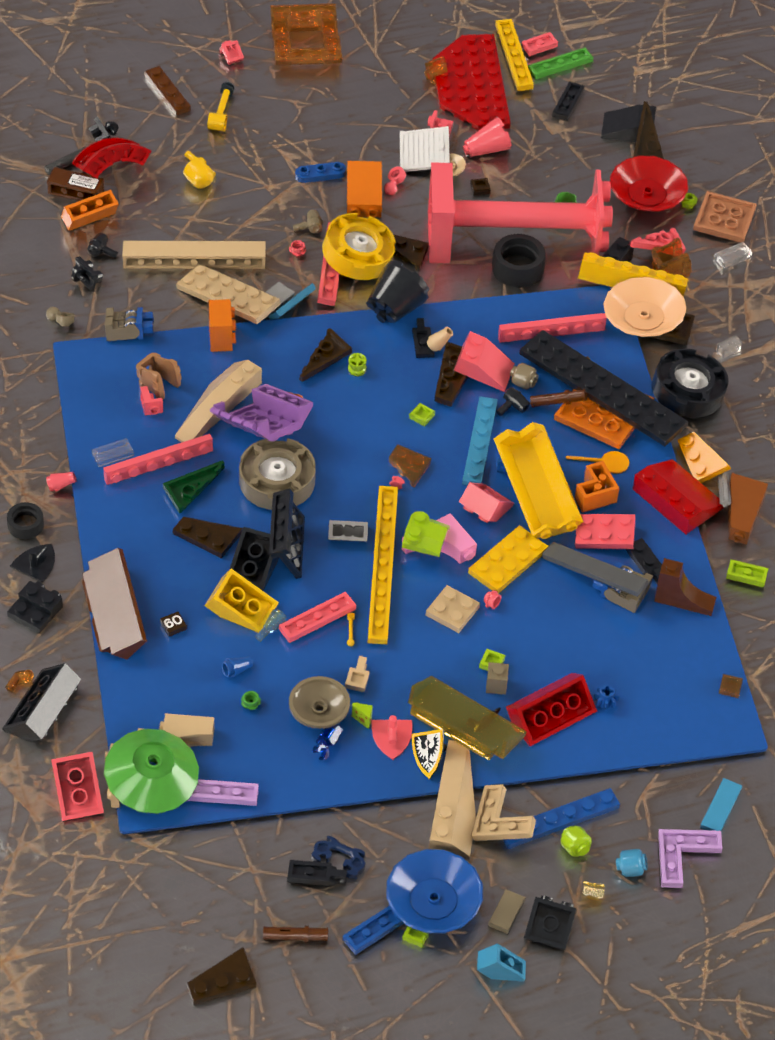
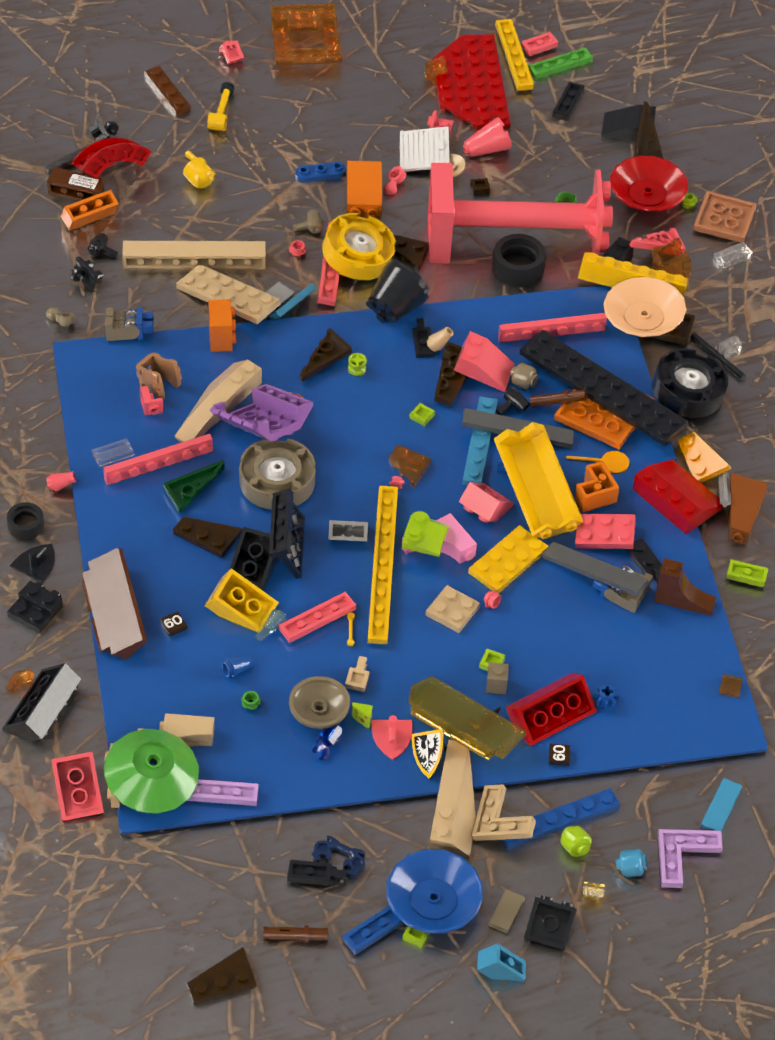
none -> dark grey tile [462,408,574,449]
none -> dark brown tile [549,744,570,766]
none -> black bar [690,332,746,380]

